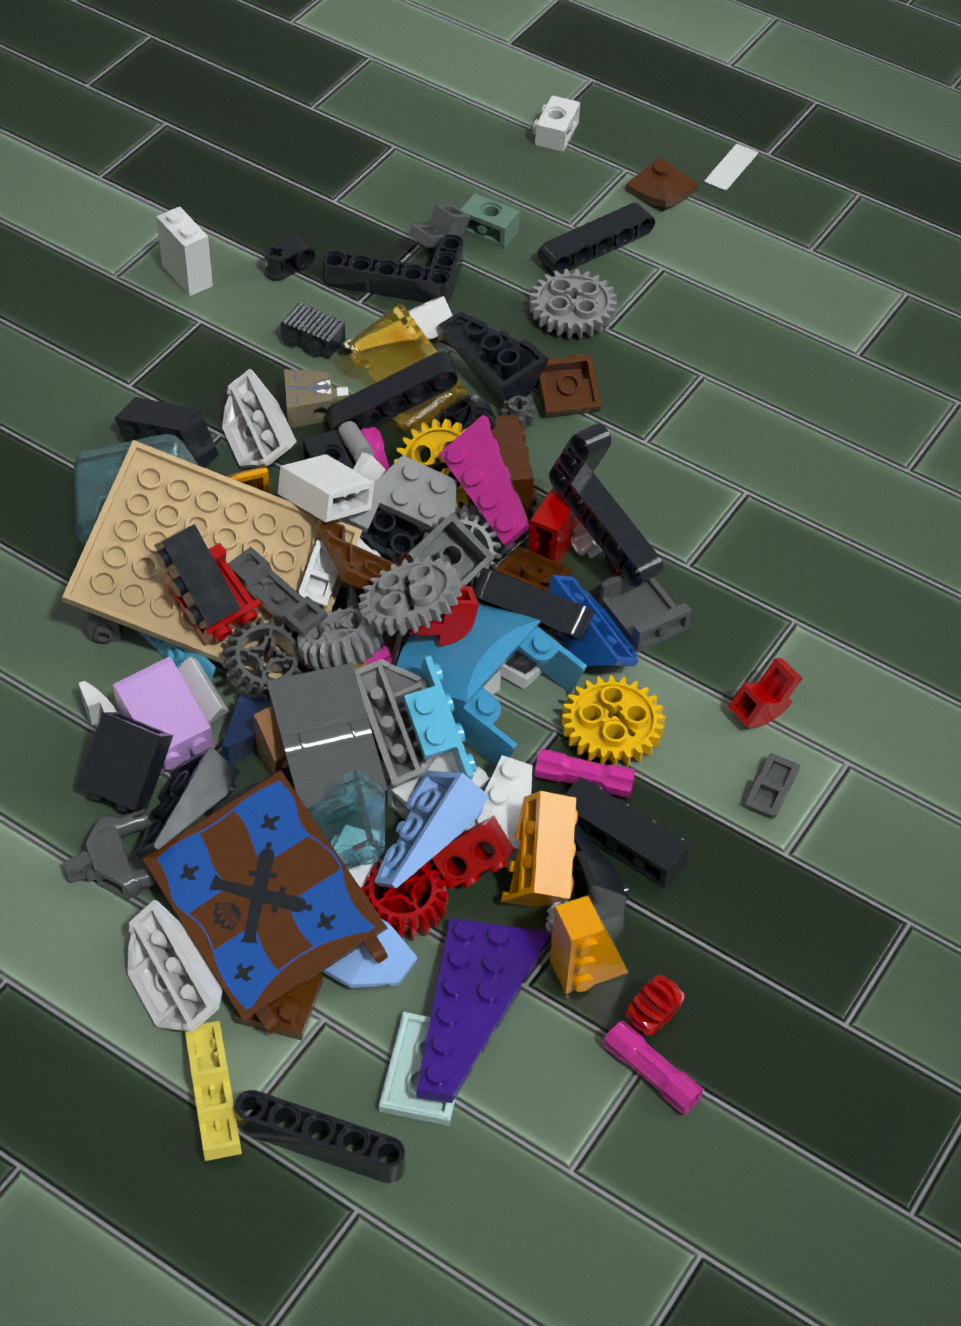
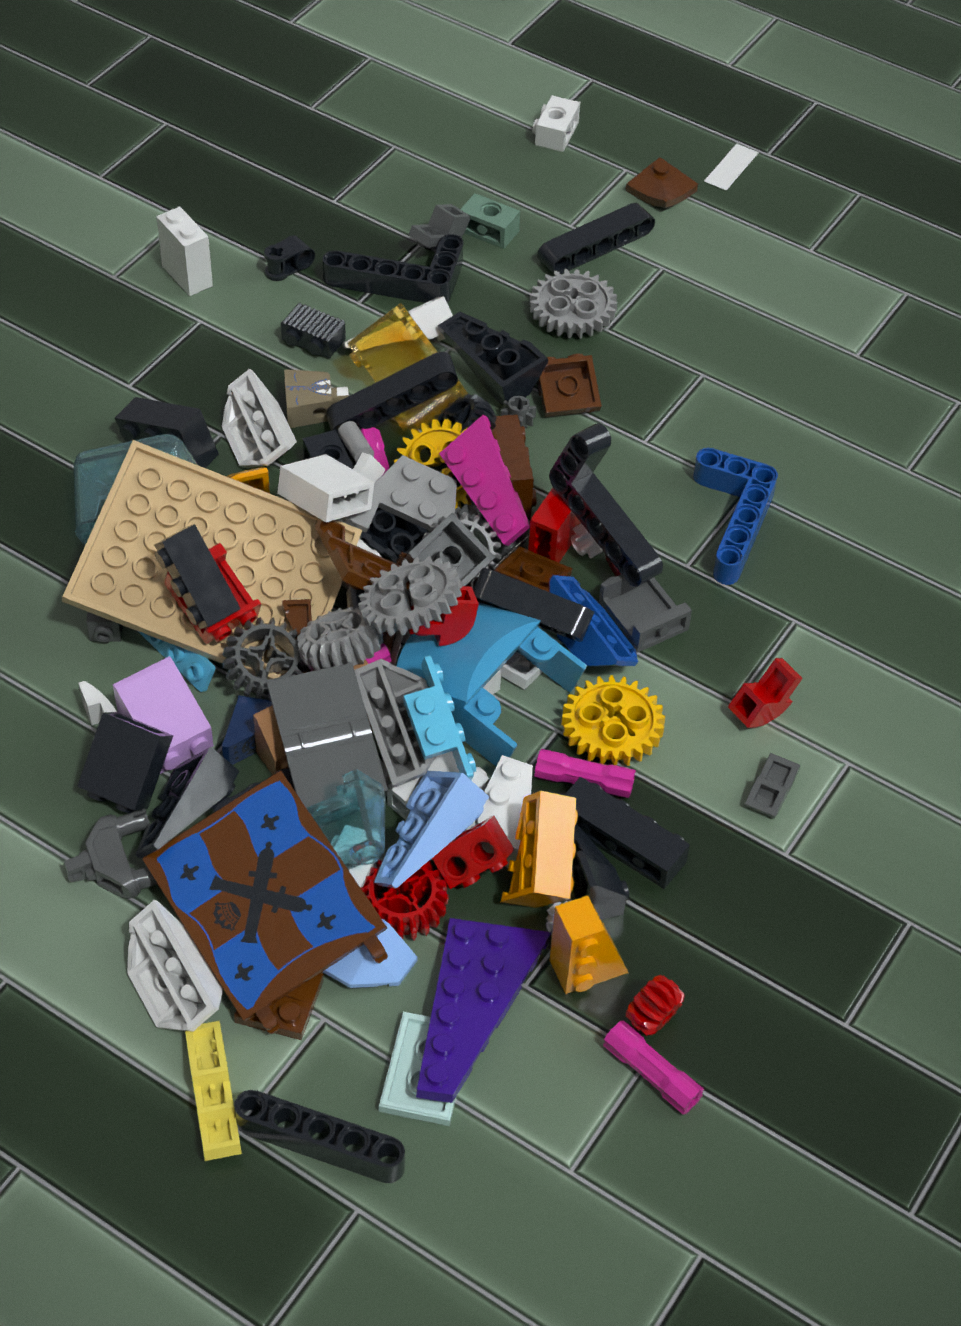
white slope [178,656,229,724] -> none
dark grey slope [228,546,328,636] -> none
white slope [298,540,338,607] -> none
none -> blue beam [693,448,778,585]

